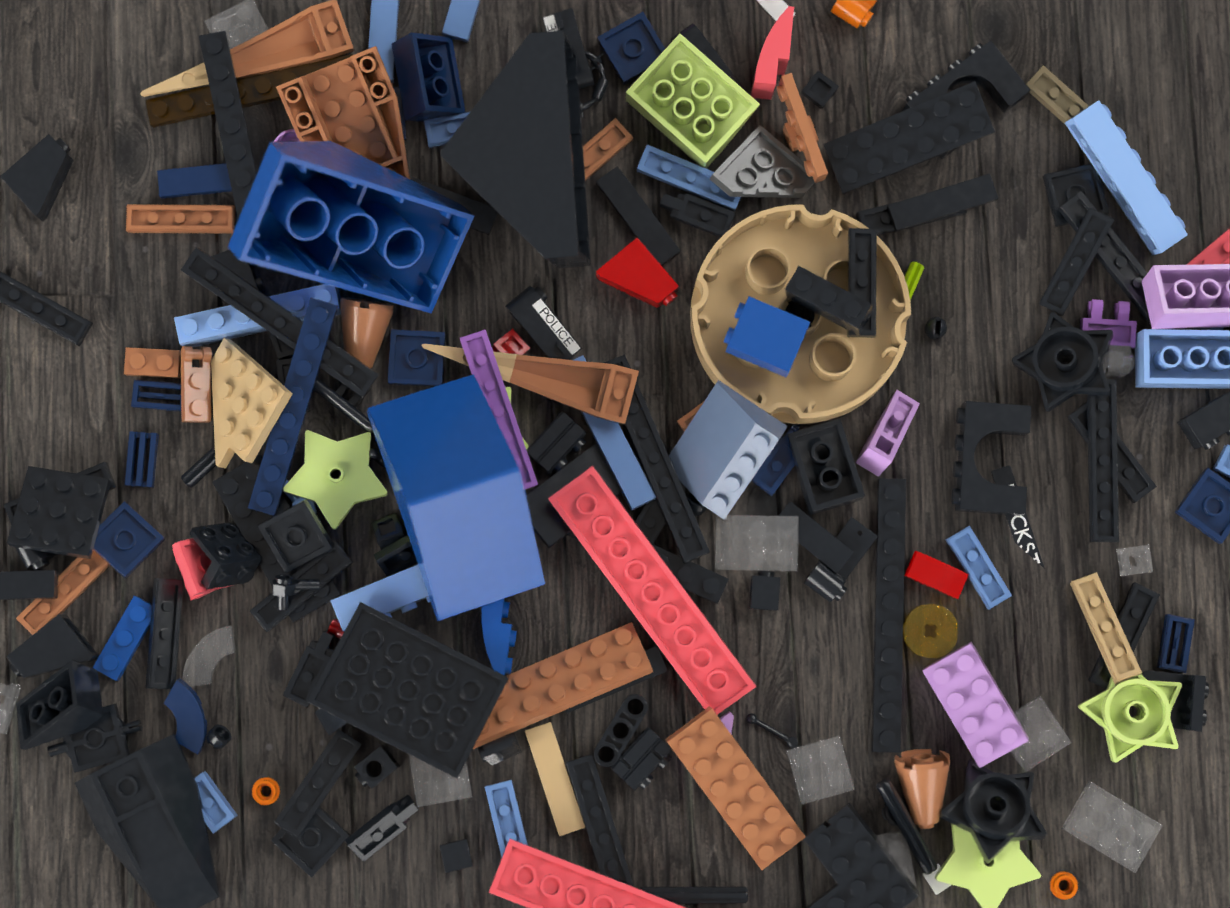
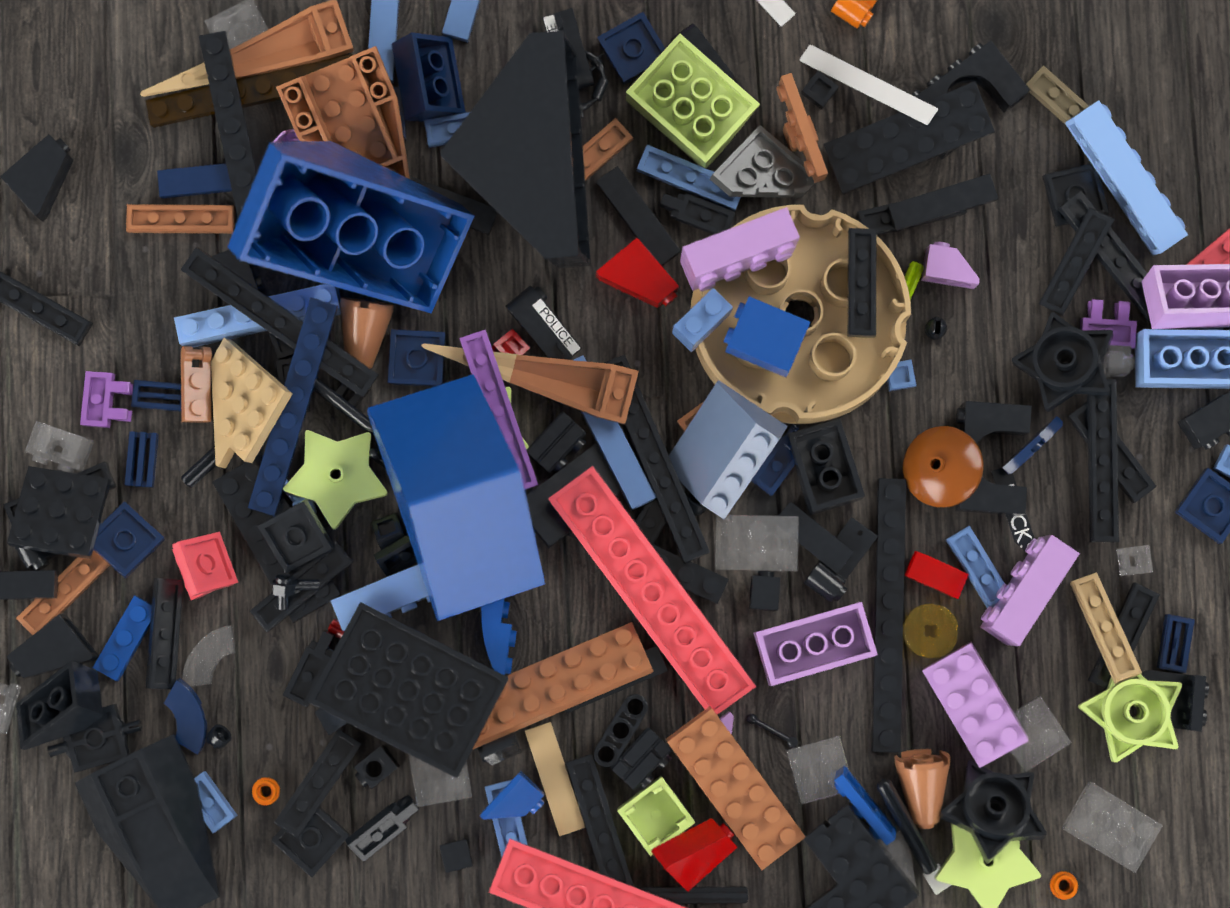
nougat plate [124,347,181,378] -> none
black bracket [190,523,262,589] -> none
coral slope [750,6,794,100] -> none
black brick [785,266,873,336] -> none
lavender slope [855,390,920,477] -> none
none -> clear brick [24,421,94,473]
none -> medium lavender plate [80,371,133,428]
none -> blue slope [480,771,545,819]
none -> yellowish green container [617,775,695,856]
none -> red slope [651,818,738,892]
none -> medium blue brick [672,288,733,352]
none -> lavender brick [680,207,800,291]
none -> lavender brick [753,602,878,686]
none -> white sticker [800,45,938,125]
none -> blue plate [834,765,897,846]
none -> medium blue tile [887,359,916,391]
none -> dark orange dish [903,426,984,508]
none -> lavender slope [921,242,980,289]
none -> lavender brick [980,535,1080,646]
none -> dark blue tile [1002,416,1063,474]

